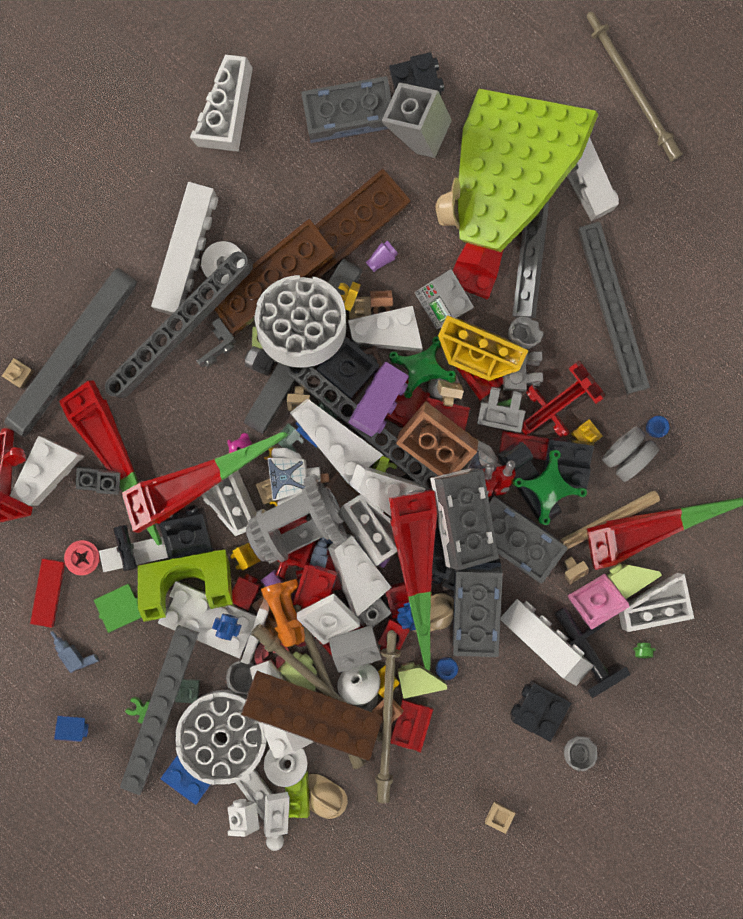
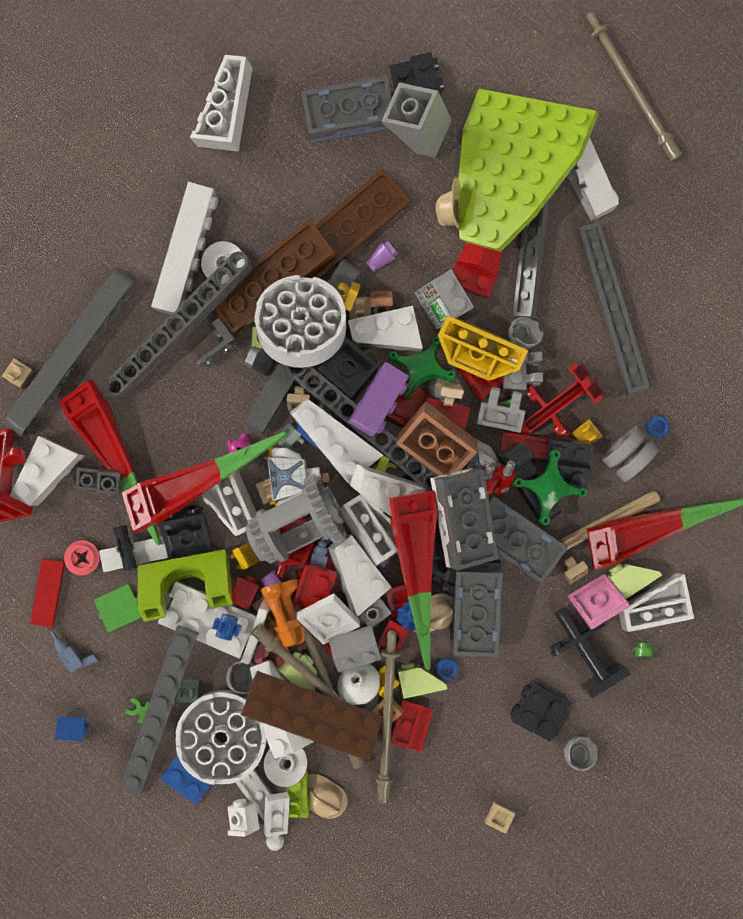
white wedge [500,599,594,686] -> none

